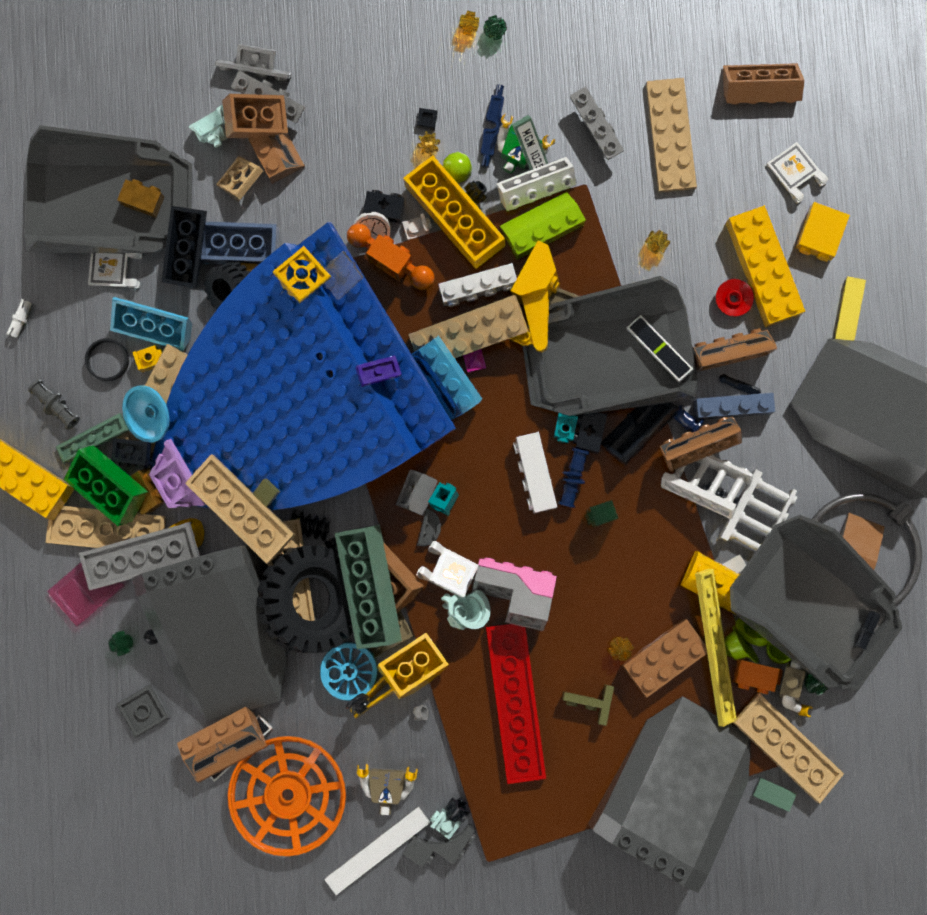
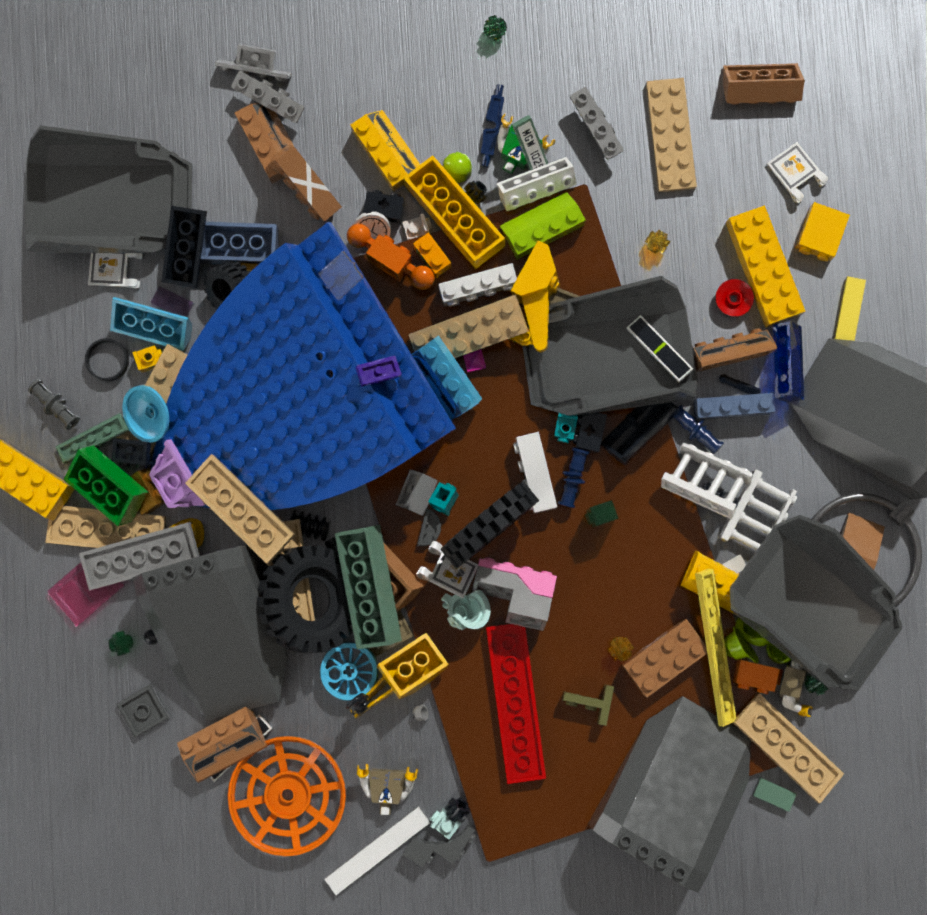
white pin [6,299,33,339] -> none
pearl gold brick [117,179,164,218] -> none
light aqua helmet [189,105,227,148] -> none
tan piece [216,156,263,202] -> none
medium nougat slope [222,94,288,138] -> none
olive tile [253,478,280,507] -> none
yellow piece [273,246,331,303] -> none
black tile [416,108,438,131] -> none
clear yellow gear [417,131,440,156] -> none
clear yellow gear [459,10,480,36] -> none
medium nougat slope [660,417,742,472] -> none
black axle [854,611,880,650] -> none
none -> clear purple plate [151,286,194,317]
none -> medium nougat brick [270,145,342,222]
none -> yellow slope [350,110,420,192]
none -> light orange brick [413,232,451,278]
none -> black tyre [440,481,539,569]
none -> clear blue brick [773,321,804,403]

